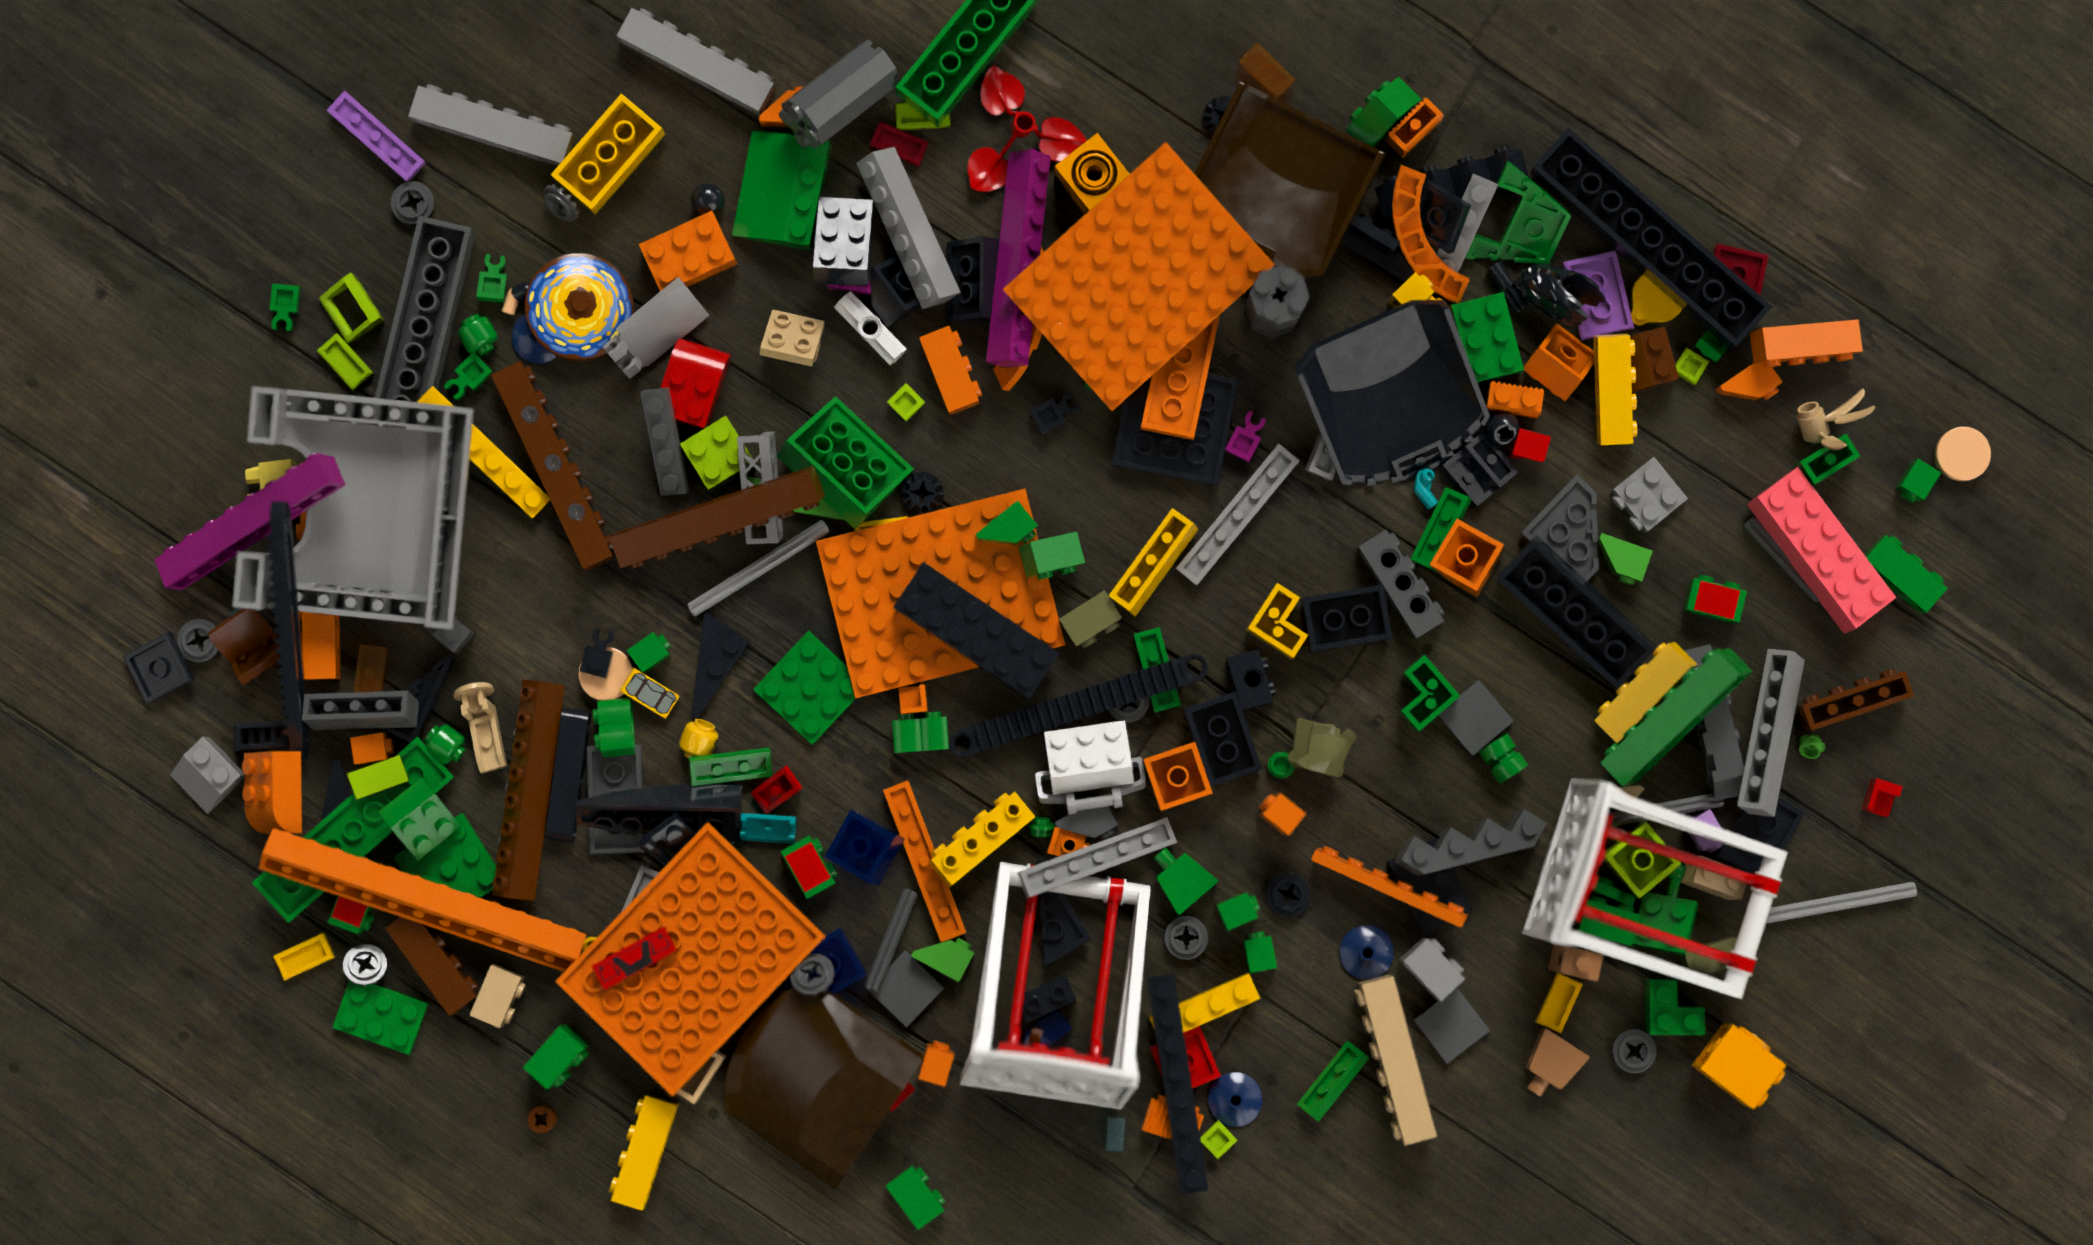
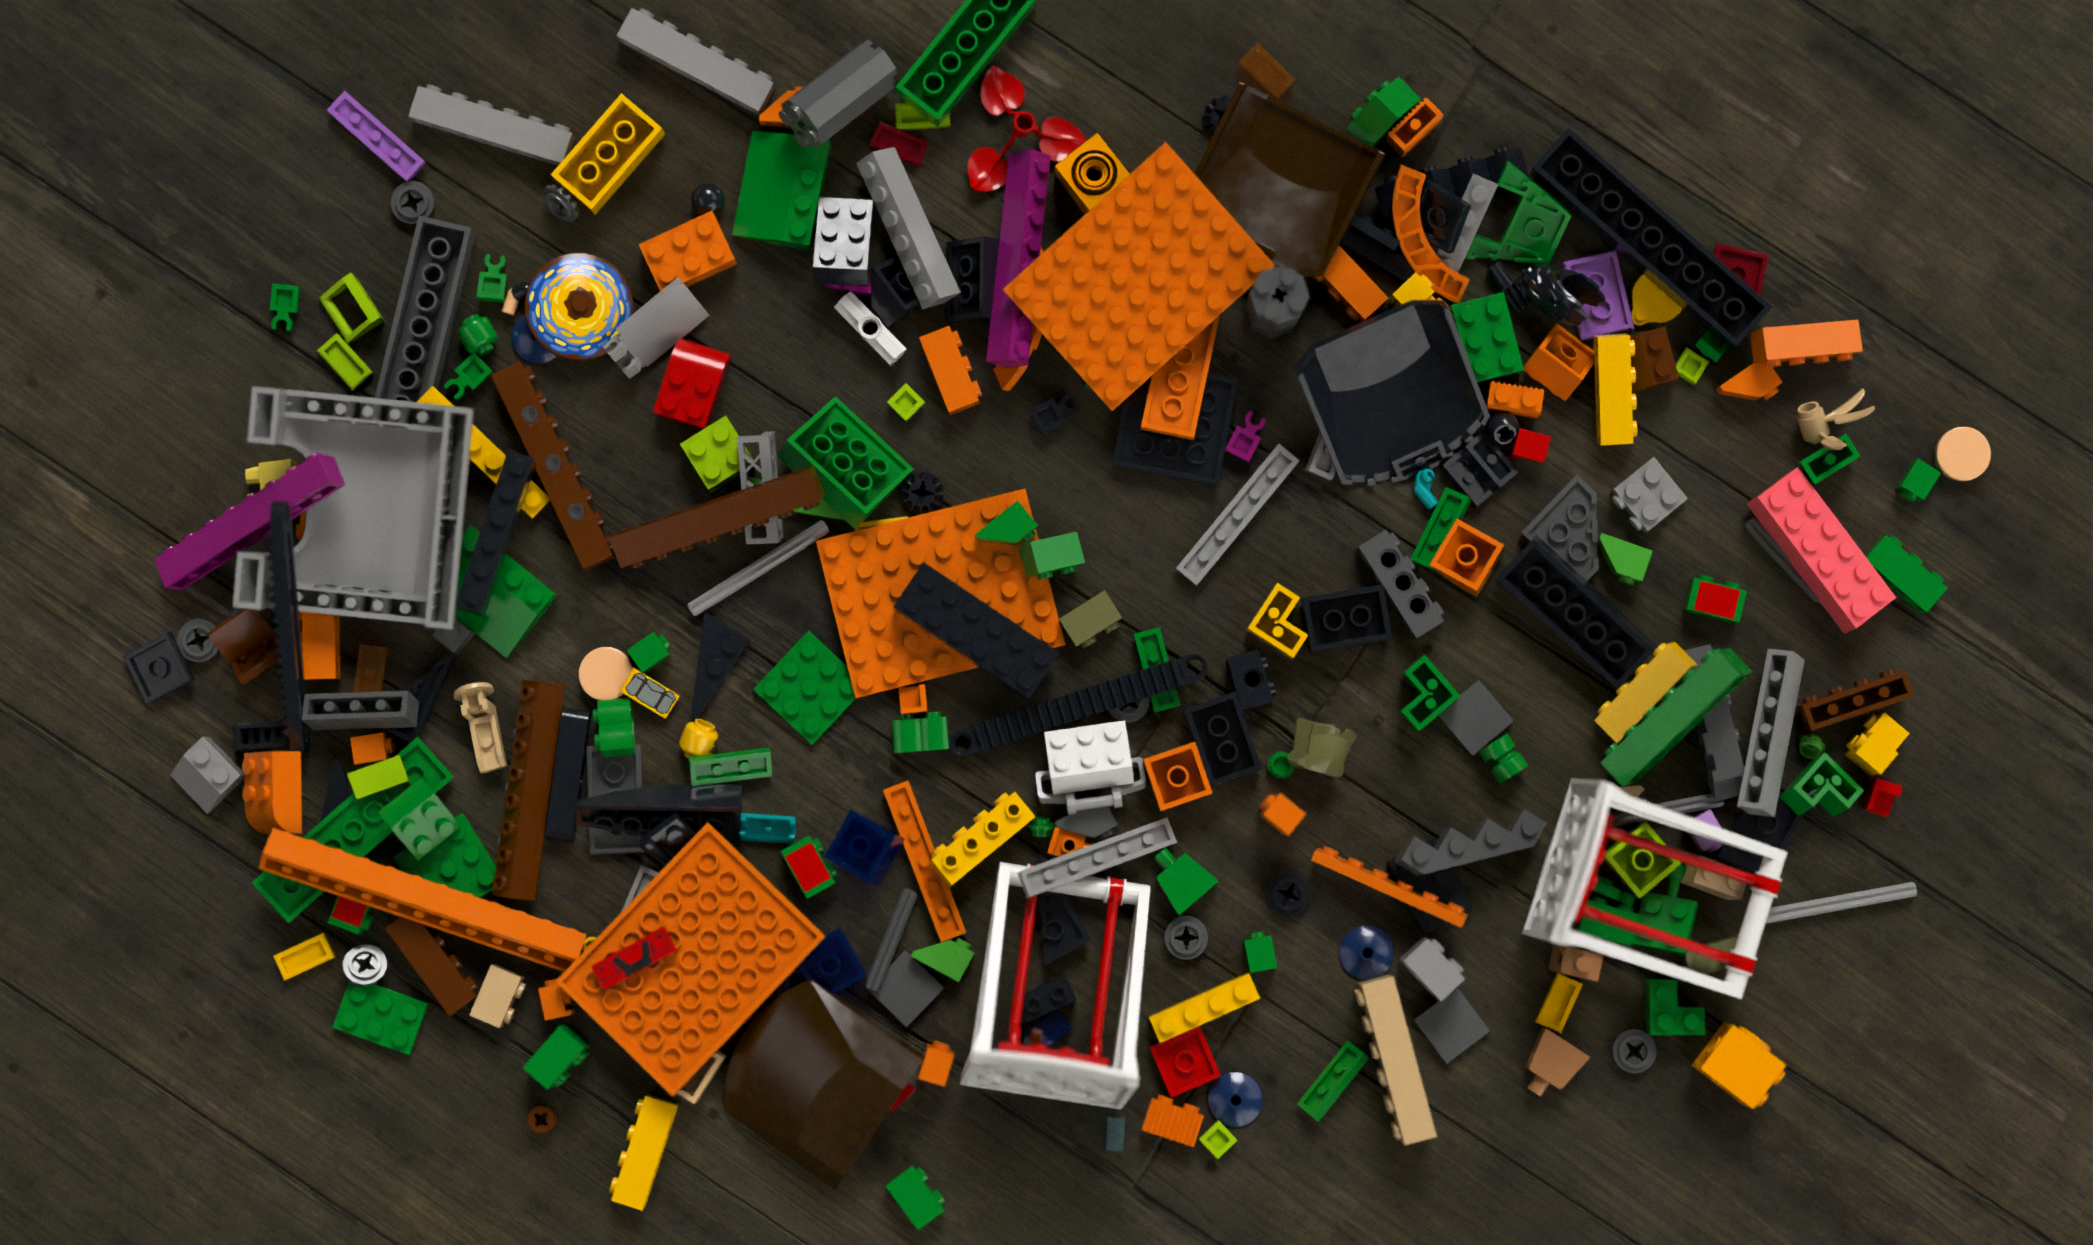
green head [424,724,466,765] -> none
black plate [579,628,614,679] -> none
dark grey plate [640,387,689,496] -> none
red slope [751,765,802,815] -> none
tan plate [760,309,825,367] -> none
dark grey gear [791,954,835,996] -> none
yellow brick [1109,508,1199,617] -> none
black plate [1147,973,1209,1195] -> none
green piece [1215,892,1260,930] -> none
none -> green slope [455,526,558,658]
none -> black brick [456,450,536,617]
none -> orange brick [538,979,575,1021]
none -> orange brick [1313,246,1388,322]
none -> green brick [1780,752,1864,817]
none -> yellow brick [1844,712,1910,775]

